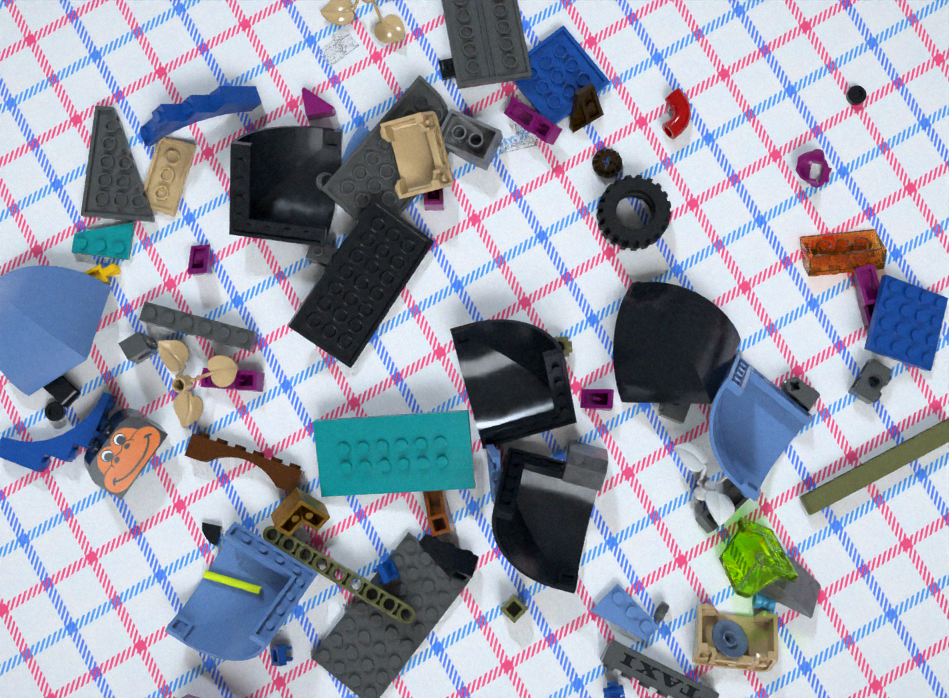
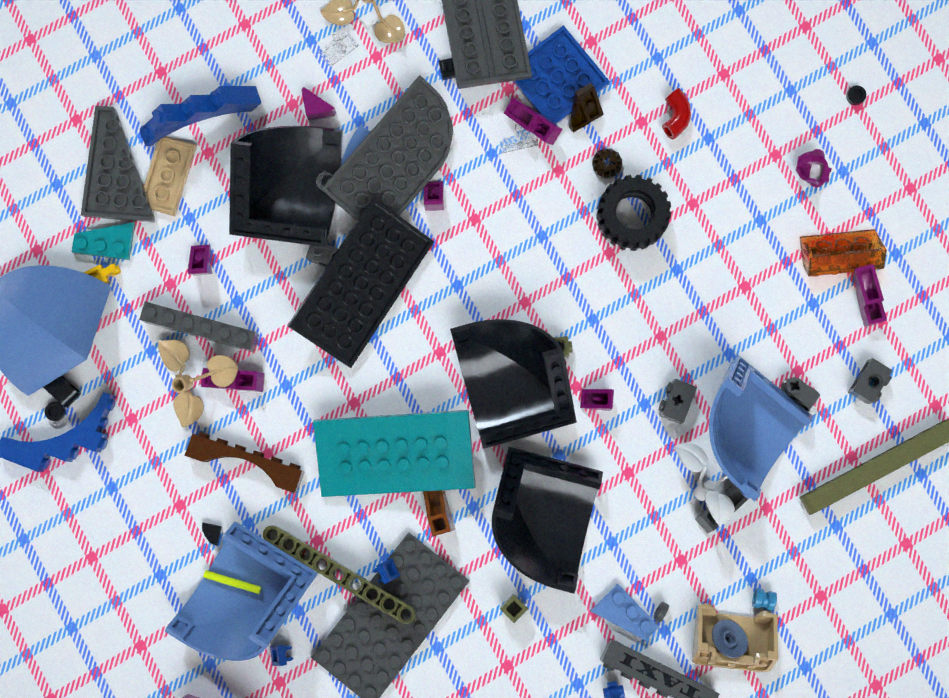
brick [84,408,168,499] -> none
dark grey brick [118,331,158,364] -> none
pearl gold brick [271,487,330,537] -> none
tan windscreen [380,111,453,199] -> none
black slope [419,534,479,583] -> none
flat silver slope [441,108,503,171] -> none
medium blue wing [486,444,502,504] -> none
flat silver slope [562,440,608,491] -> none
black panel [613,281,741,404] -> none
clear neon green windscreen [719,517,799,598] -> none
flat silver slope [757,550,821,618] -> none
blue plate [864,275,948,371] -> none

